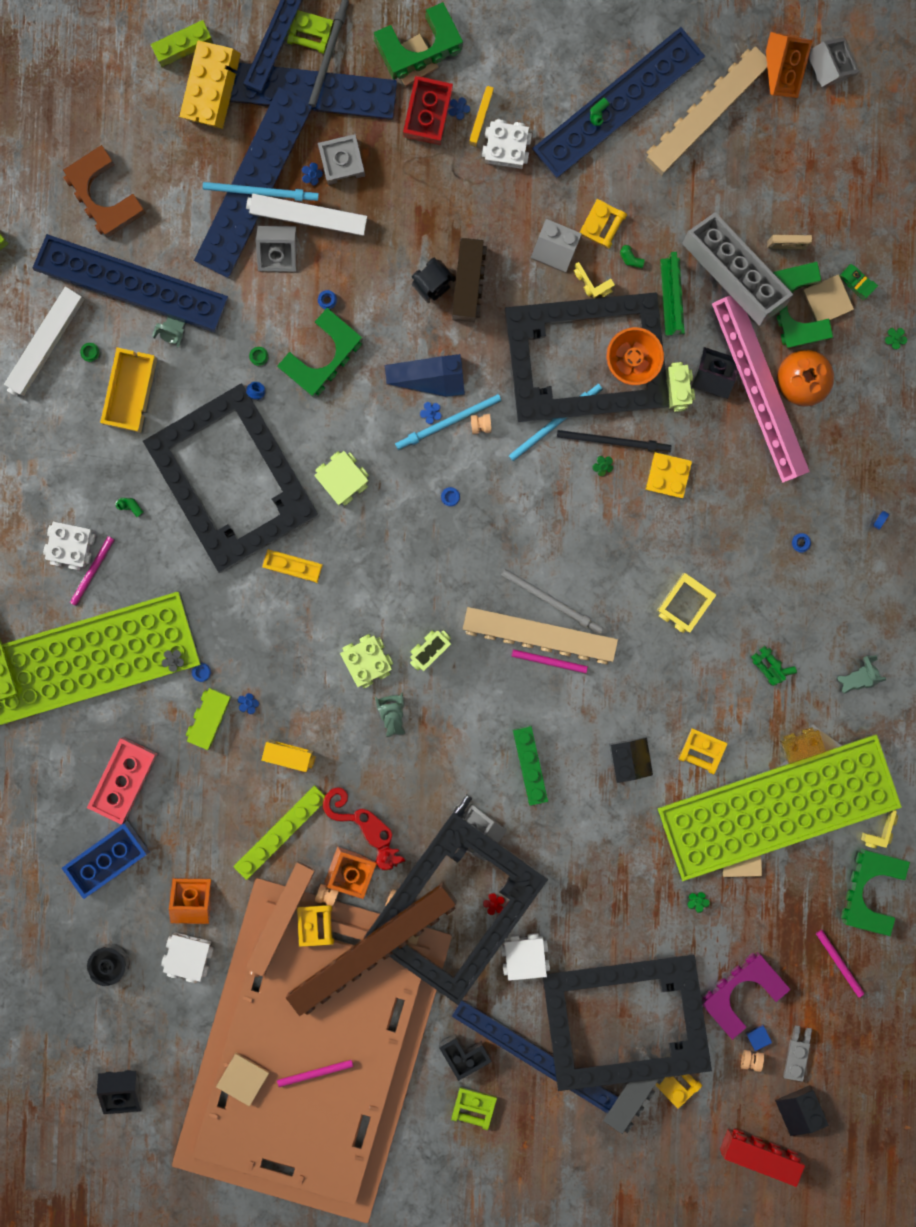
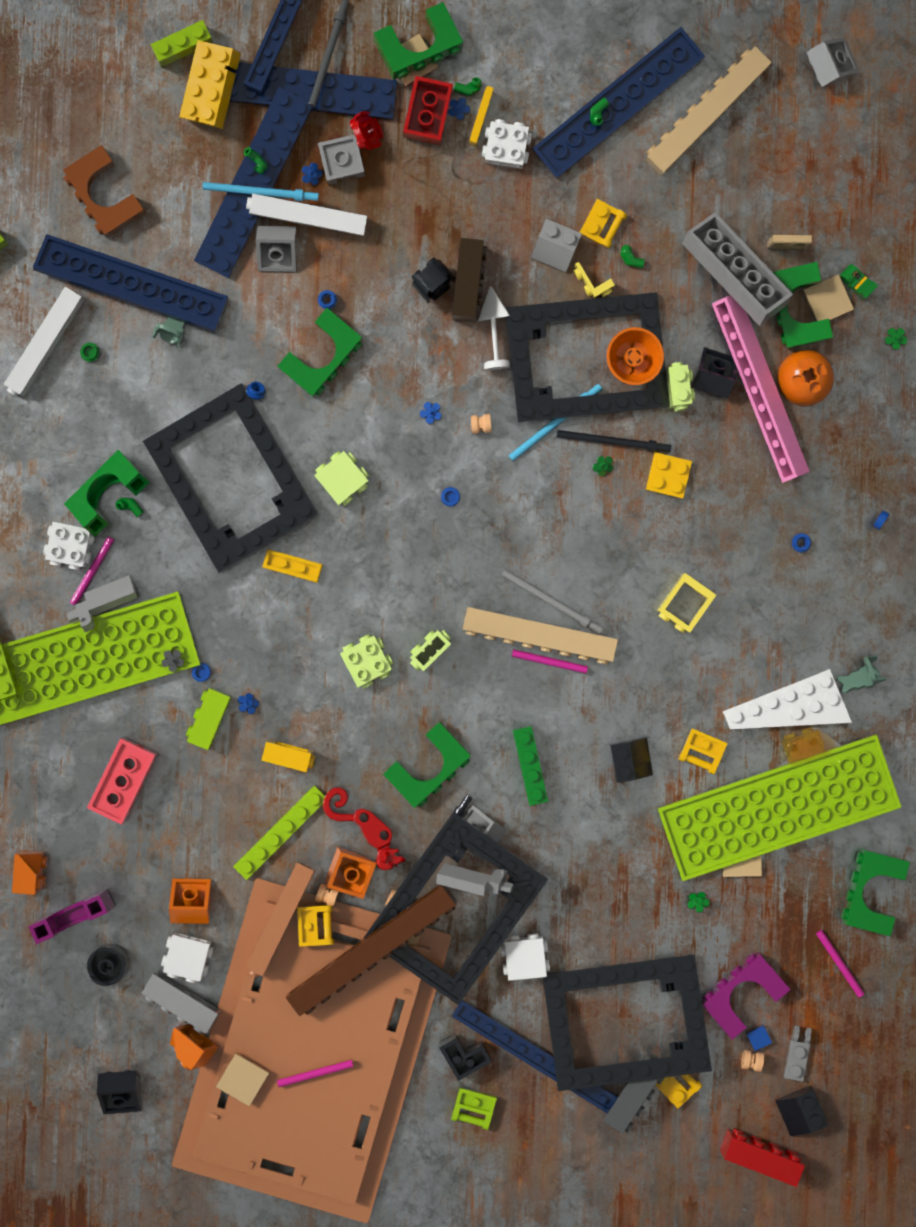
blue brick [61,821,149,899] -> none
yellow piece [100,347,158,433] -> none
green plate [249,347,269,366] -> none
lime plate [287,10,334,54] -> none
sand green hair [375,692,405,737] -> none
dark blue wedge [384,354,465,397] -> none
medium azure bar [395,394,502,450] -> none
red plant [483,893,505,915] -> none
green fence [660,252,685,336] -> none
green piece [751,645,797,686] -> none
orange slope [766,32,813,98] -> none
light yellow bracket [861,810,898,849] -> none
none -> orange slope [12,850,48,895]
none -> magenta arch [28,889,115,944]
none -> green arch [64,450,150,537]
none -> light grey piece [66,575,138,632]
none -> light grey brick [141,971,222,1034]
none -> orange slope [170,1024,218,1070]
none -> green arm [244,147,267,174]
none -> red plate [350,111,383,150]
none -> green arch [383,721,471,808]
none -> light grey piece [436,863,514,896]
none -> green arm [454,77,482,96]
none -> white piece [477,286,511,370]
none -> white wing [723,669,852,729]

